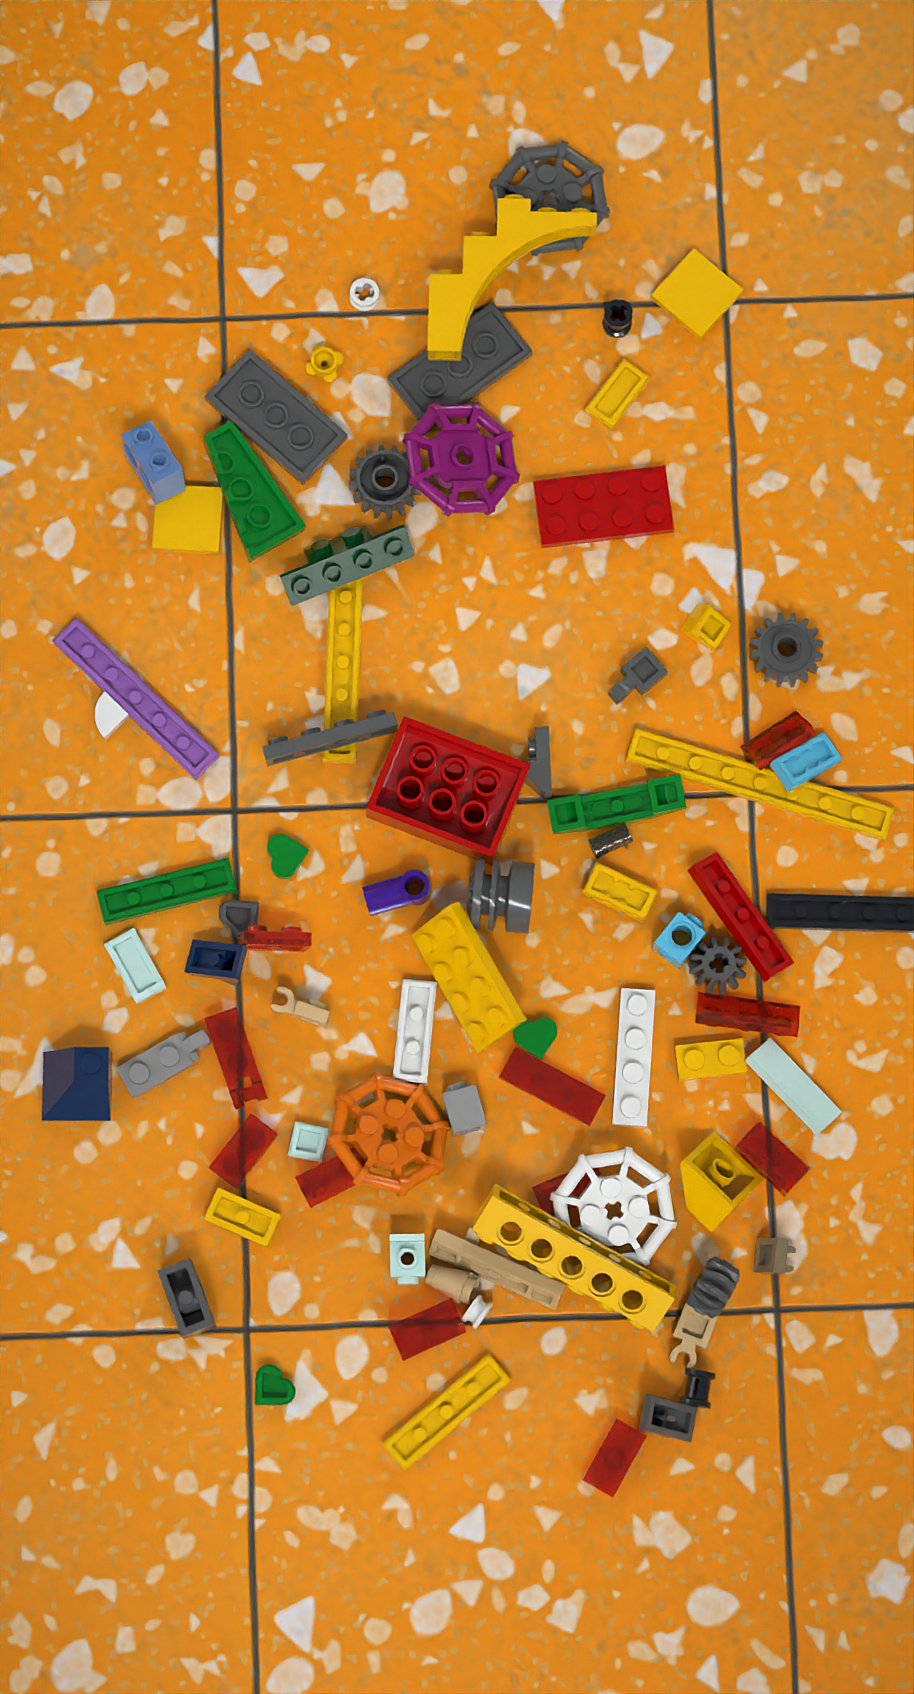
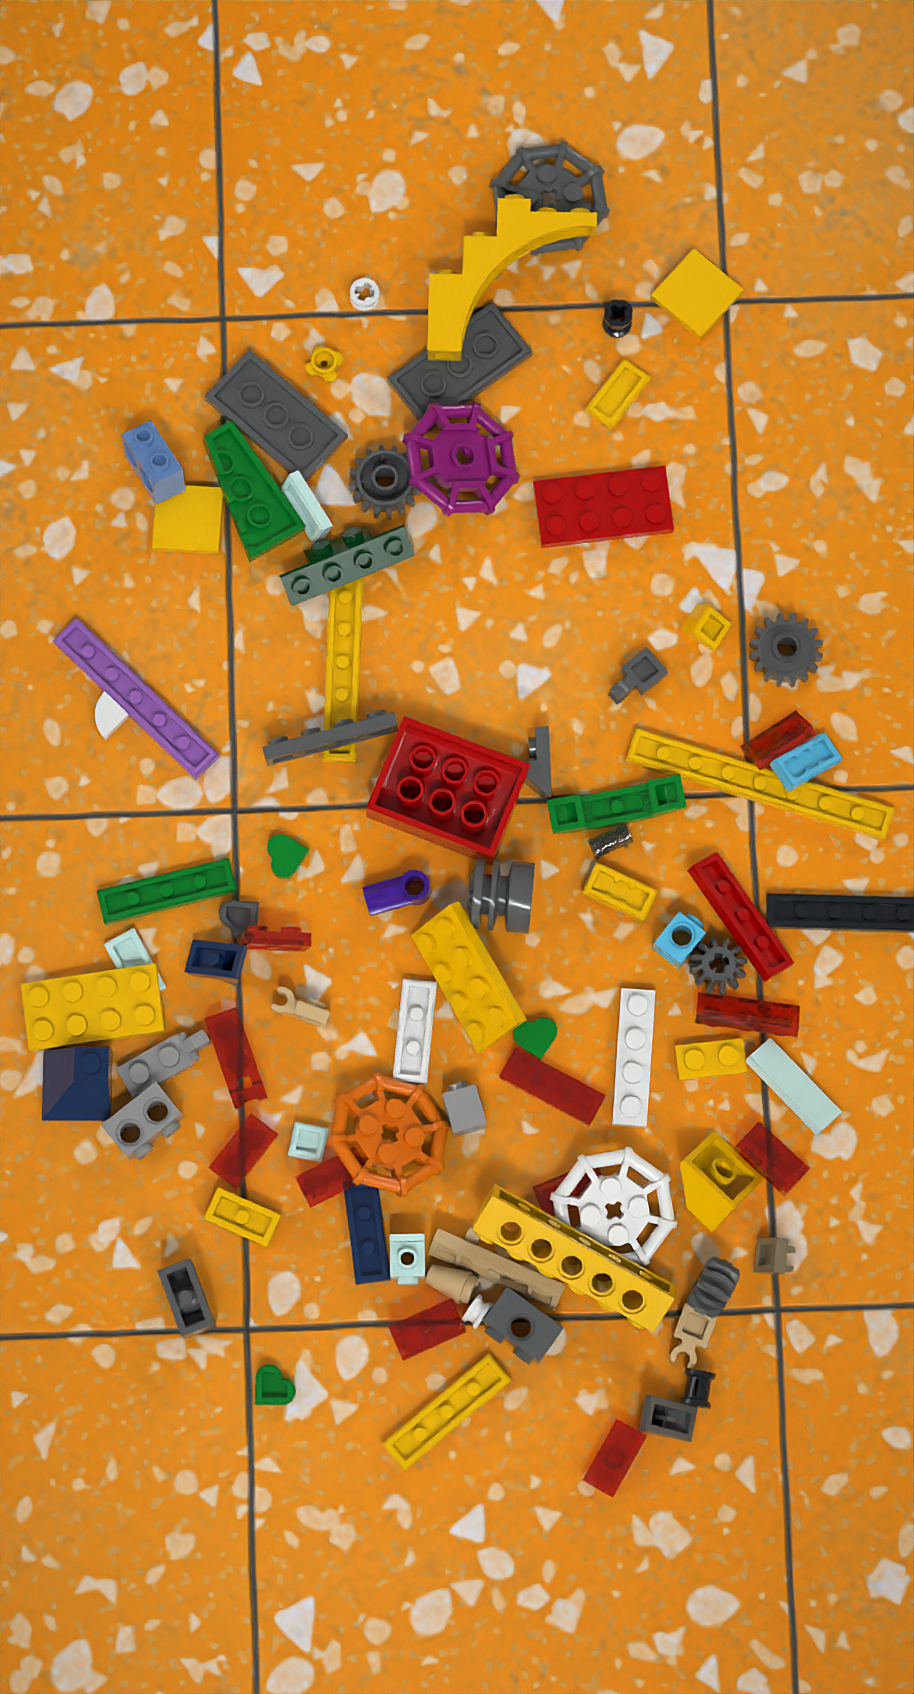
none -> yellow plate [21,963,166,1053]
none -> light grey brick [102,1082,184,1161]
none -> light aqua tile [280,470,333,544]
none -> dark blue tile [343,1180,390,1285]
none -> dark grey brick [482,1287,564,1364]

